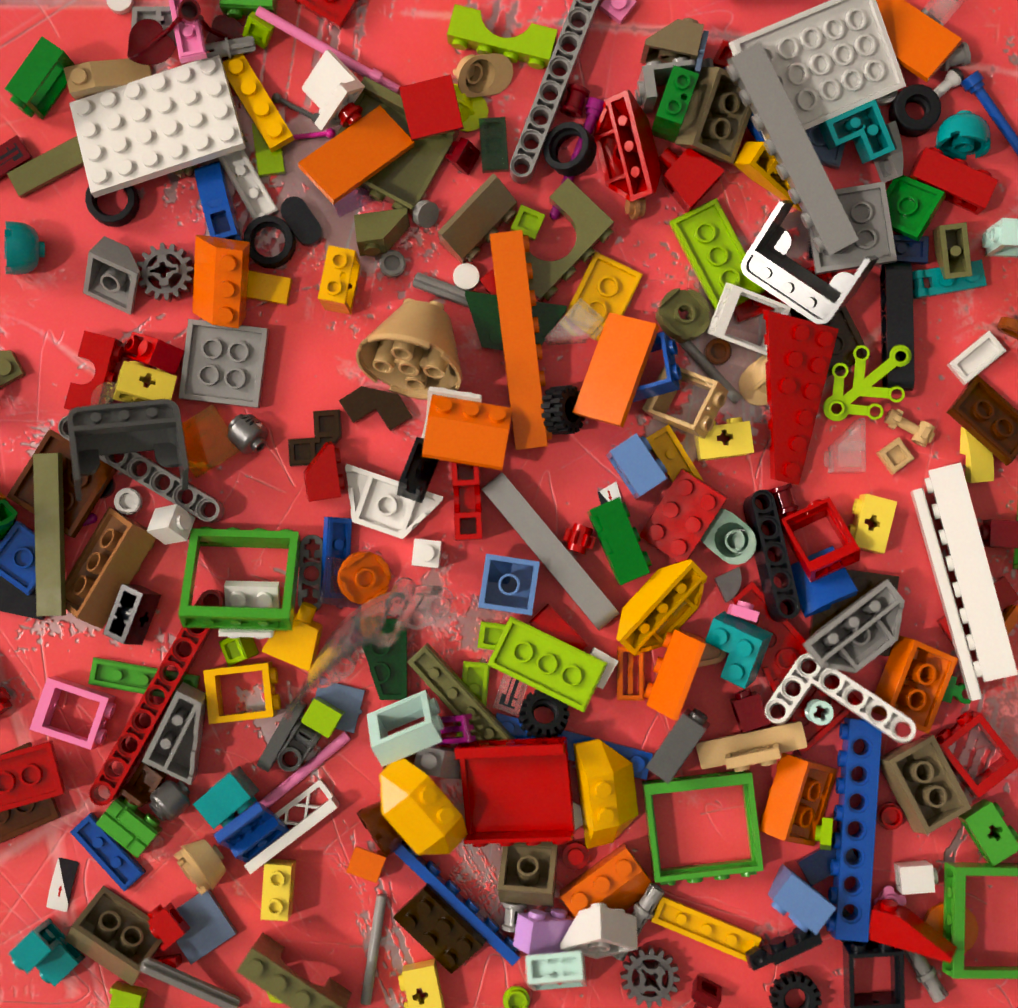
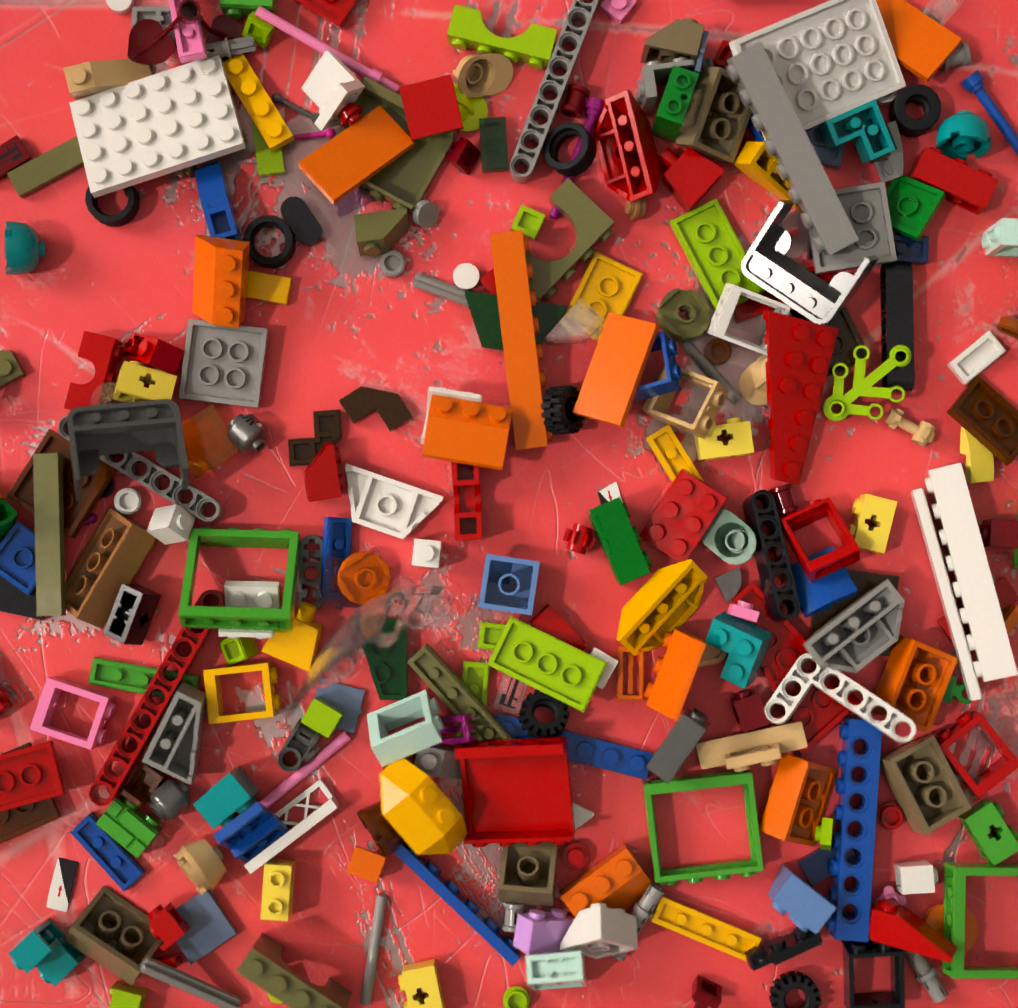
green window [5,36,75,120] -> none
light grey slope [83,236,140,315] -> none
flat silver gear [137,243,194,302] -> none
white tile [218,149,279,220] -> none
dark grey beam [256,697,307,772] -> none
yellow window [318,245,361,315] -> none
tan cone [356,298,462,400] -> none
dark brown plate [393,883,487,974] -> none
black hinge [397,437,439,503] -> none
dark tan slope [438,173,517,264] -> none
light grey beam [482,472,620,631] -> none
yellow wedge [573,739,638,849] -> none
medium blue slope [606,433,667,499] -> none
flat silver gear [620,945,680,1008] -> none
light aqua bush [804,699,834,726] -> none
clear slope [824,418,866,474] -> none
tan tile [876,437,915,475] -> none
teal plate [912,260,987,300] -> none
white piece [933,69,964,98] -> none
olive slope [933,222,972,280] -> none

